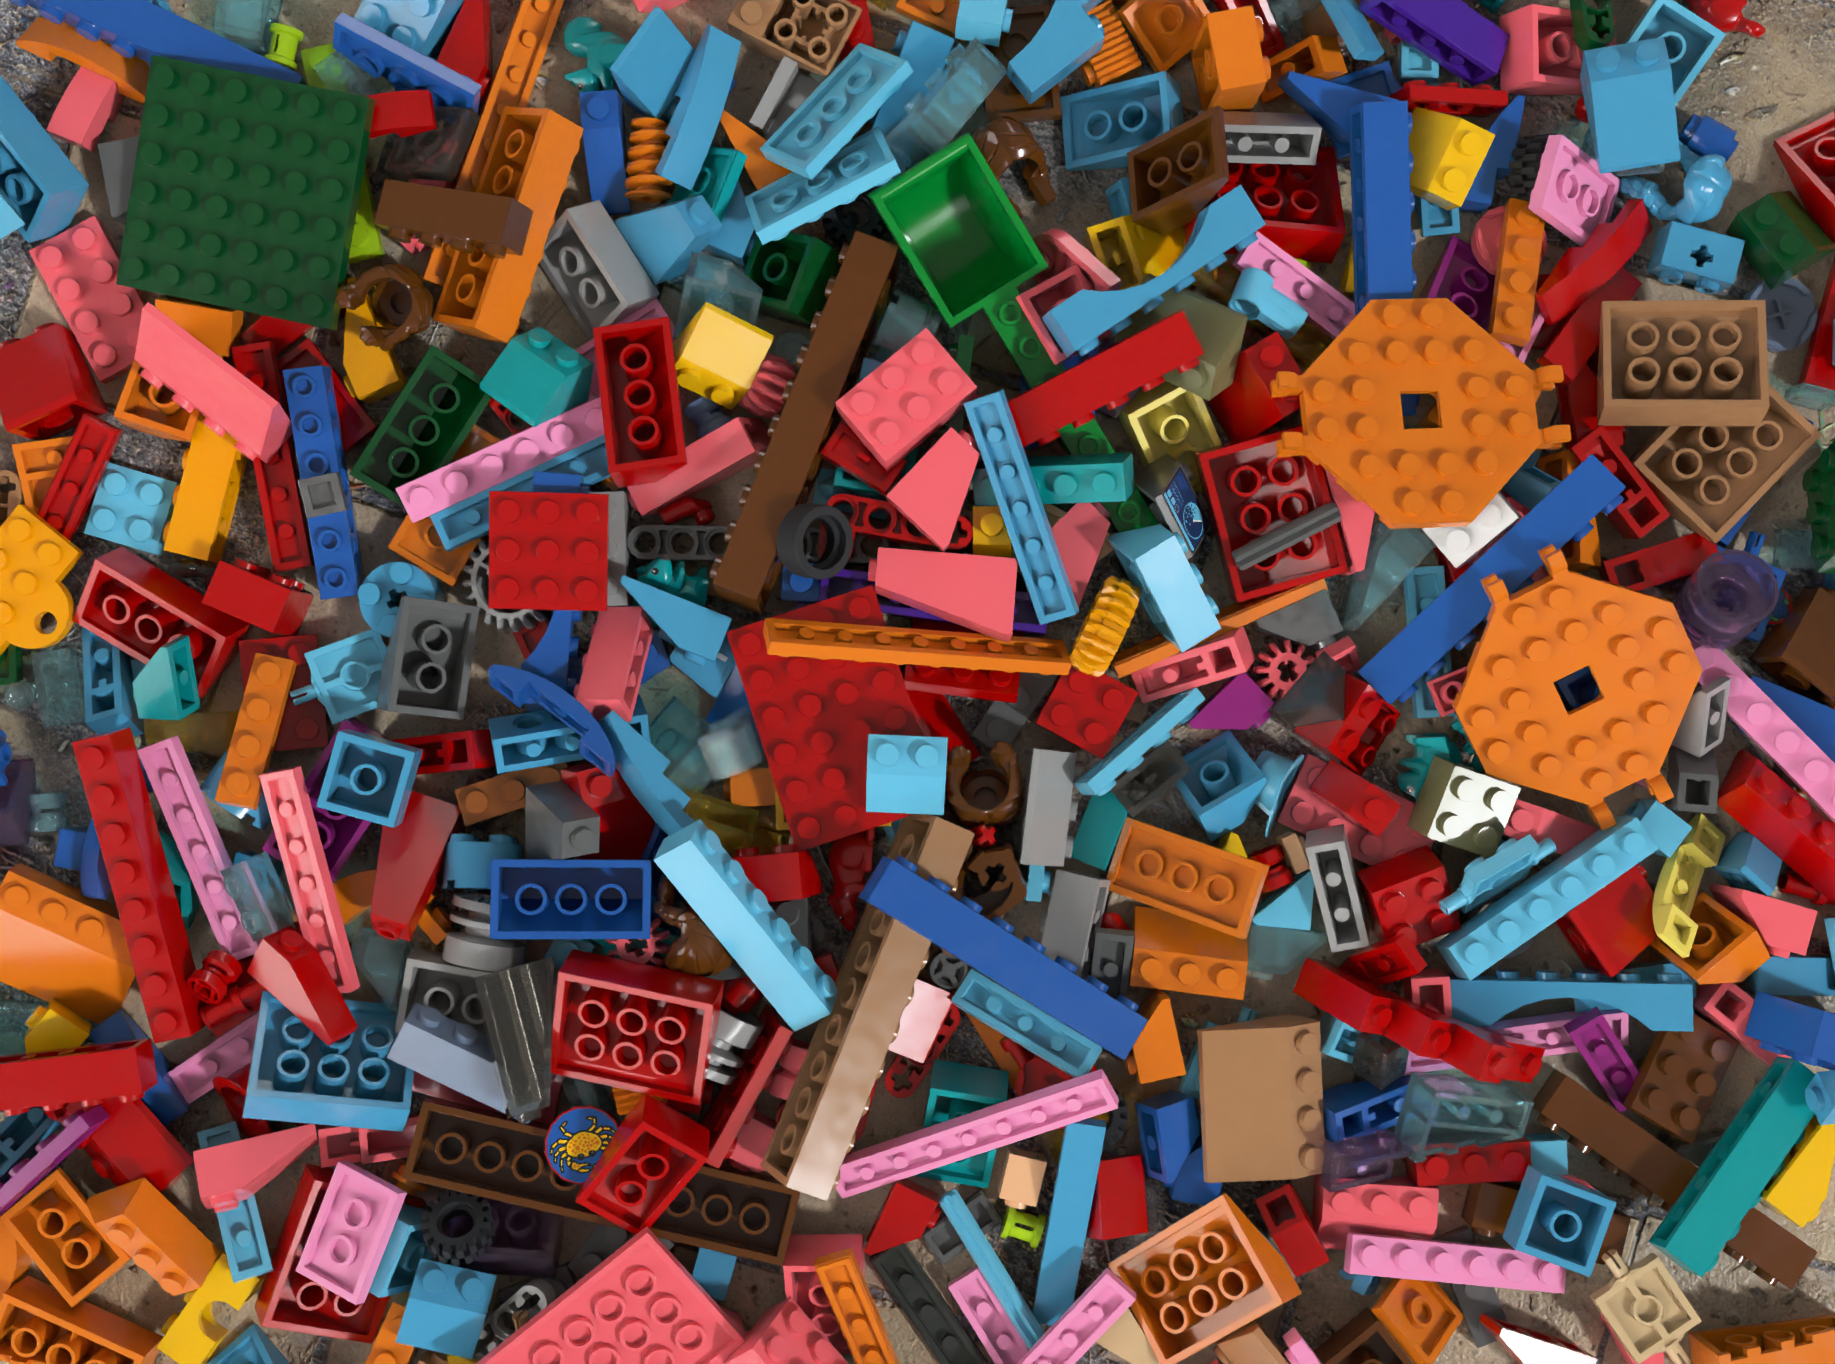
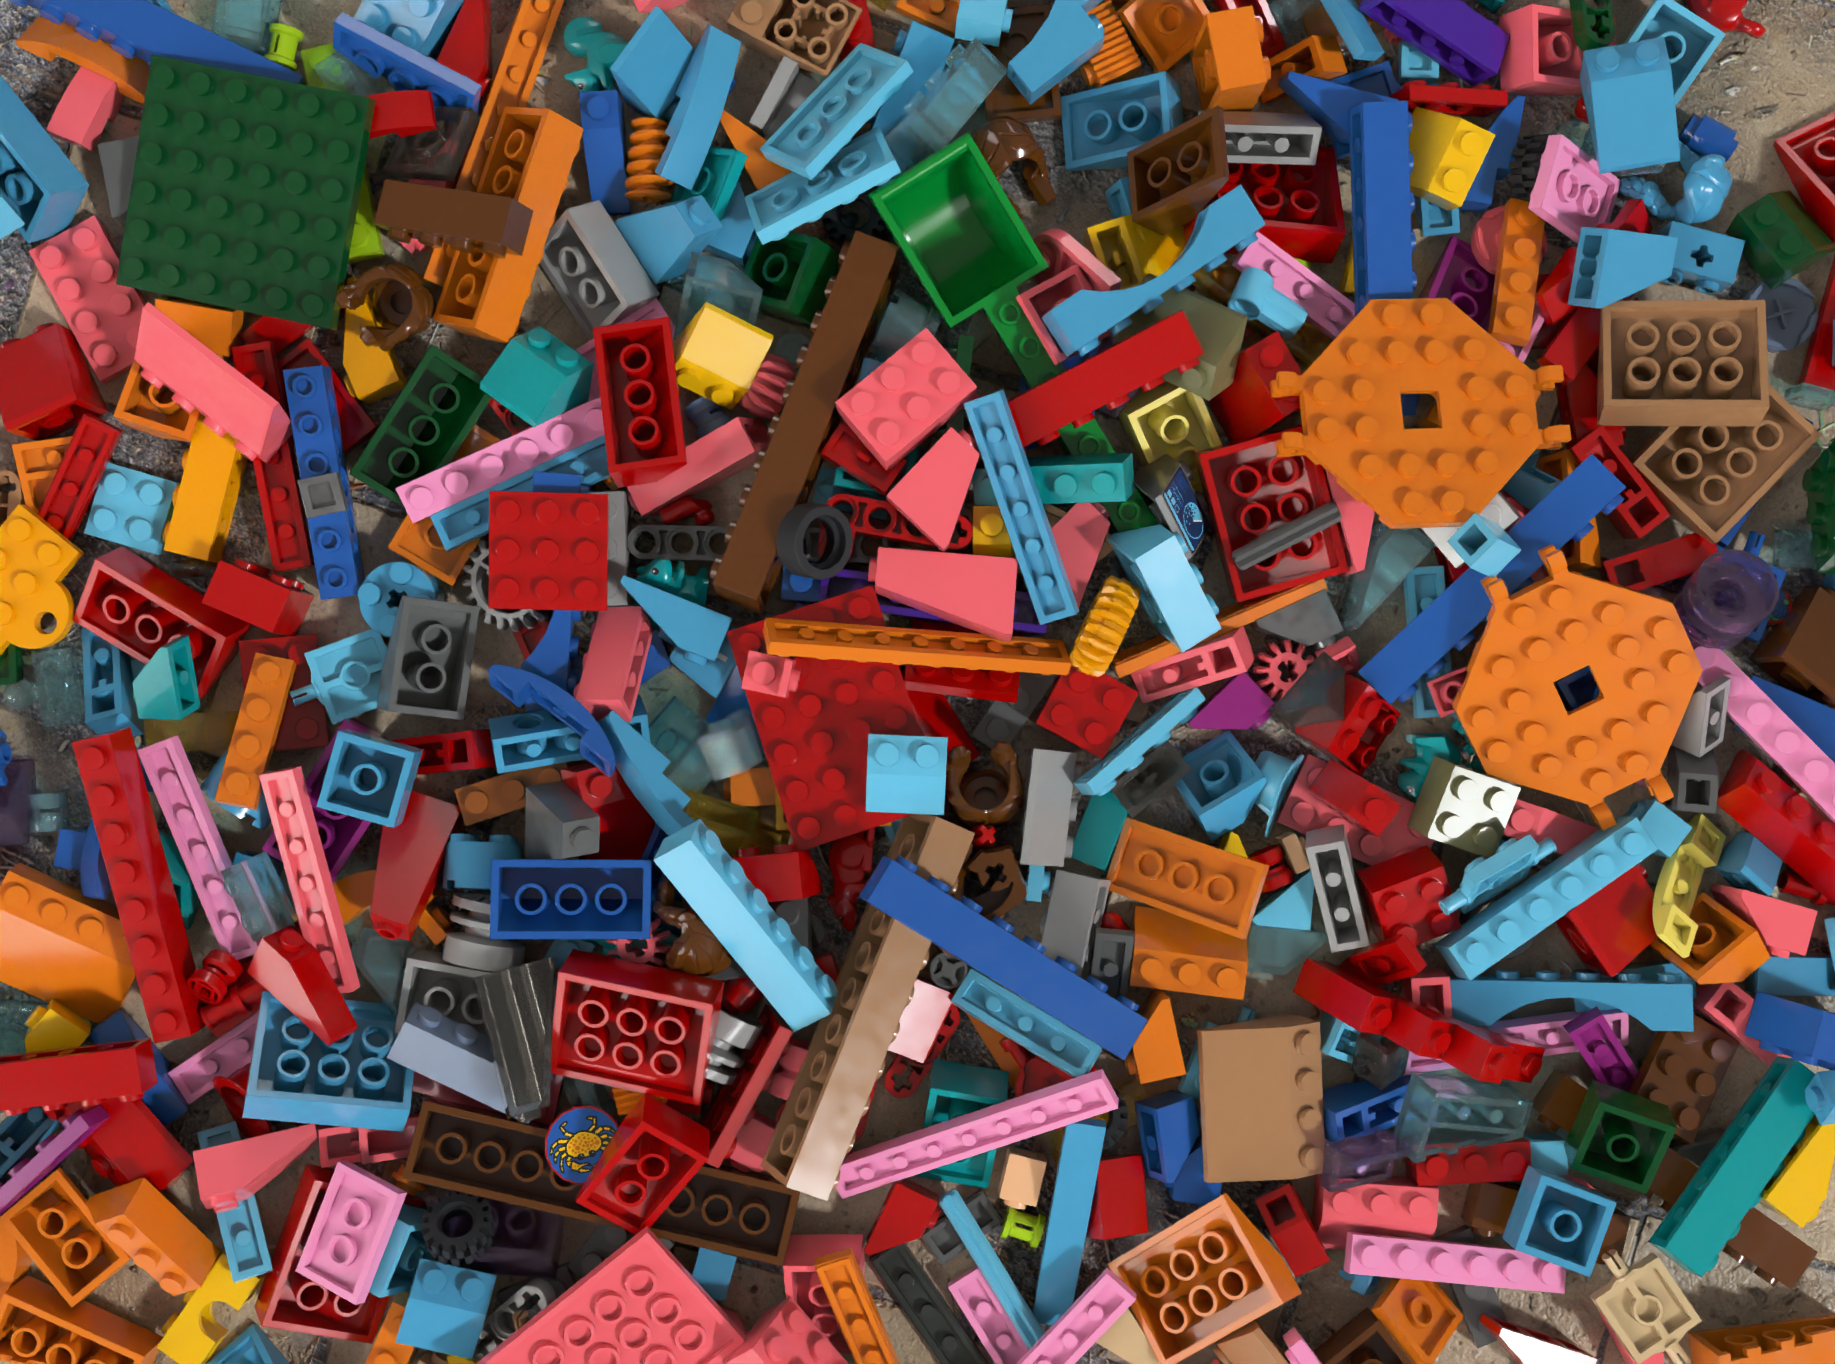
none -> coral bracket [741,650,801,698]
none -> medium azure brick [1447,513,1521,578]
none -> dark green brick [1564,1080,1677,1194]
none -> dark azure slope [1568,227,1678,309]

